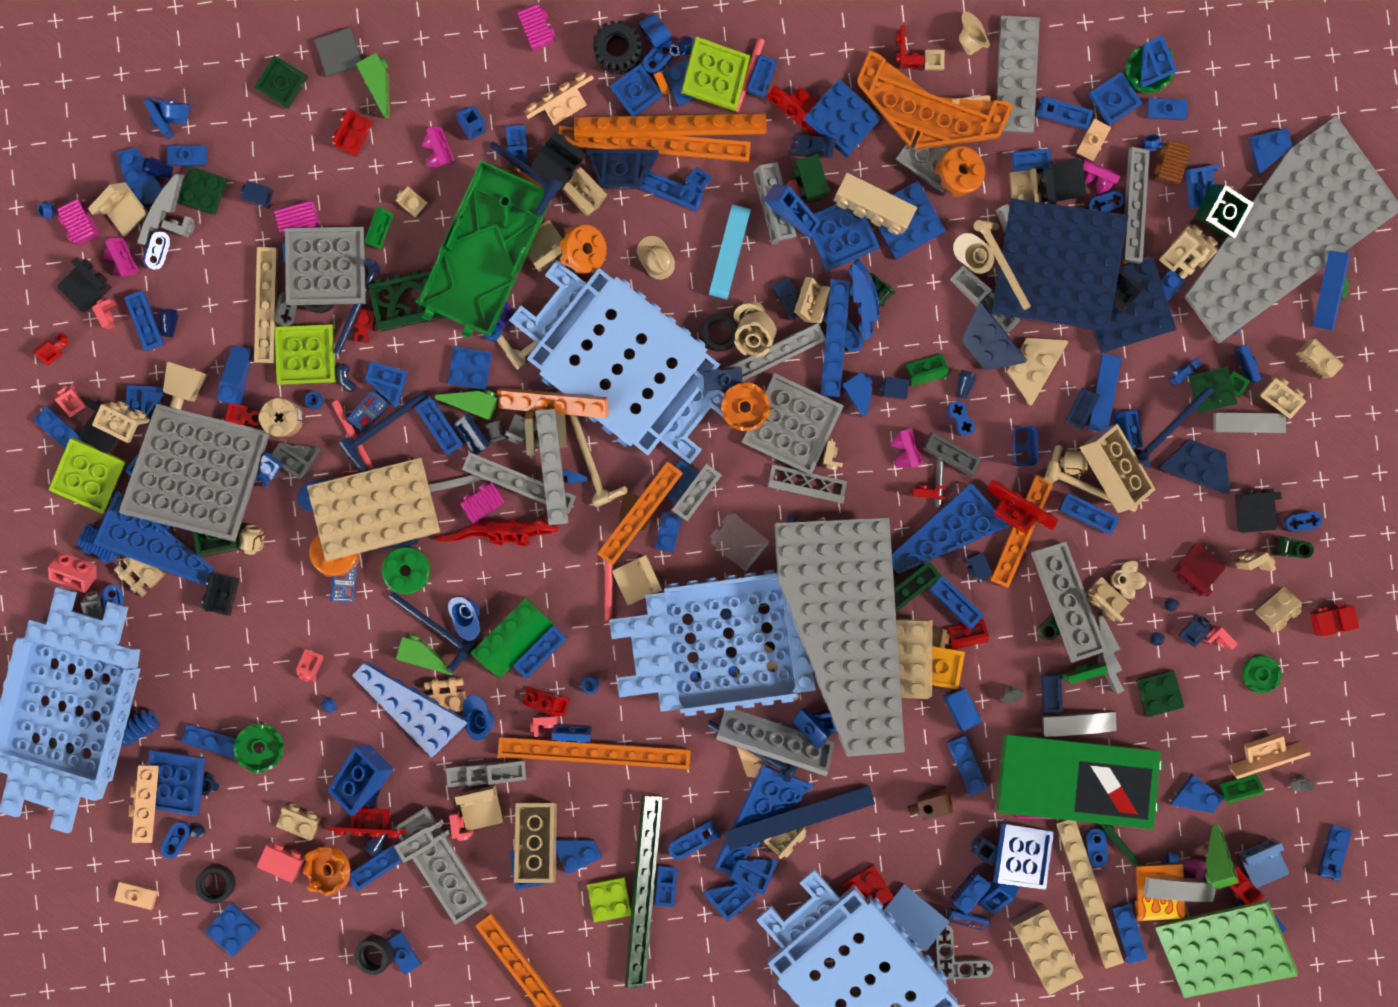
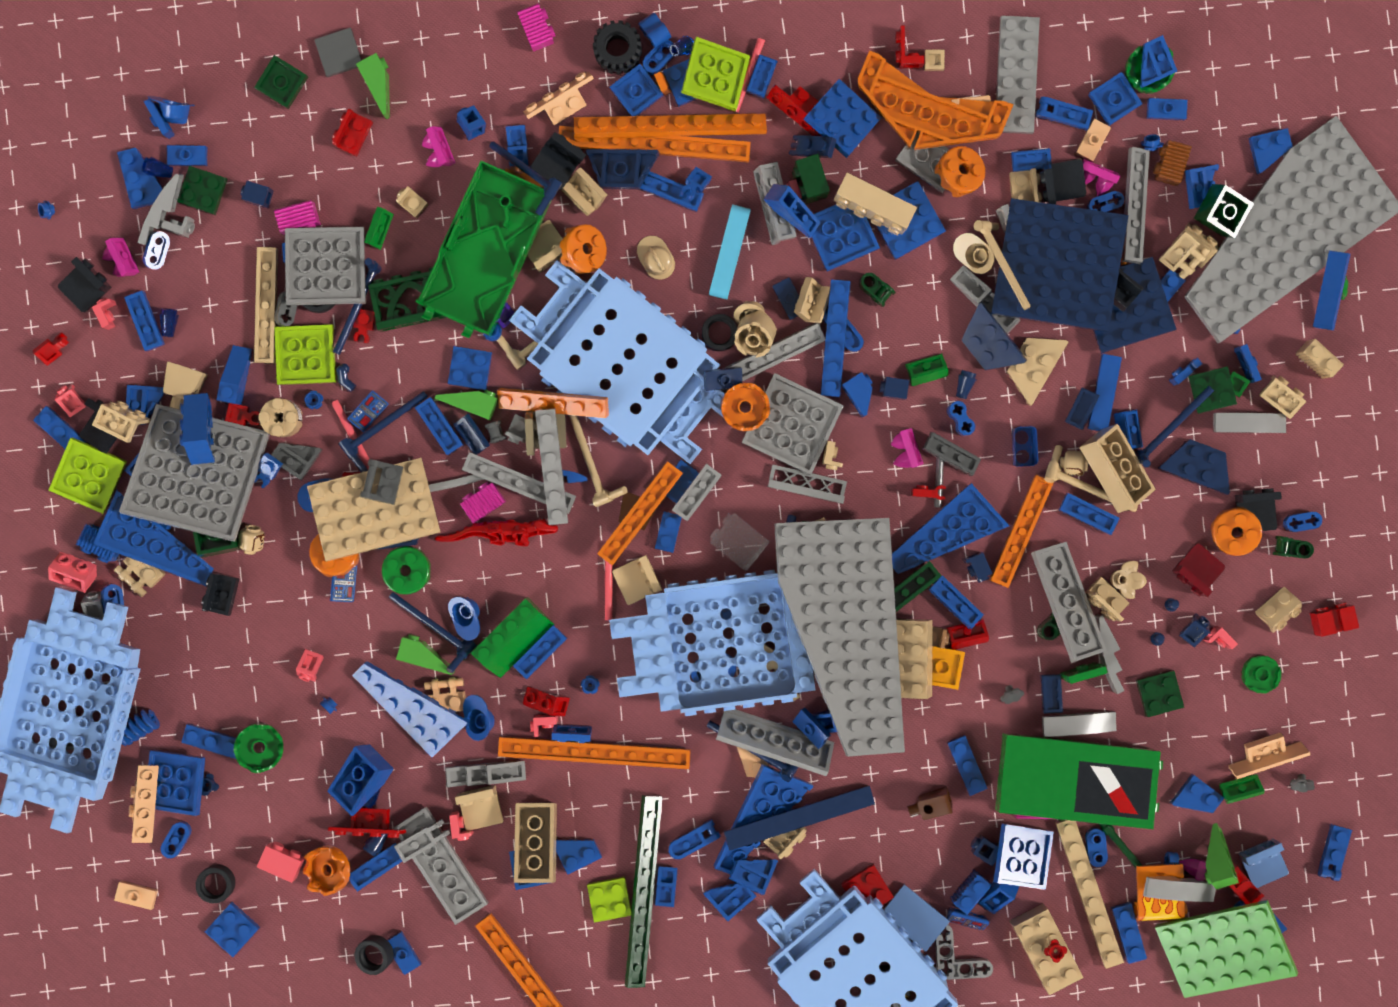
dark pink brick [57,198,100,245] -> none
tan bracket [88,182,148,236] -> none
dark blue piece [190,824,205,838] -> none
tan bracket [276,803,322,841] -> none
blue wing [365,361,409,407] -> none
blue slope [849,259,881,339] -> none
blue piece [943,687,982,732] -> none
tan piece [959,12,990,55] -> none
red bracket [987,480,1059,535] -> none
tan bracket [1234,551,1276,571] -> none
none -> blue wedge [179,393,215,465]
none -> dark grey plate [360,459,404,505]
none -> red plate [1044,939,1067,963]
none -> orange plate [1211,506,1262,556]

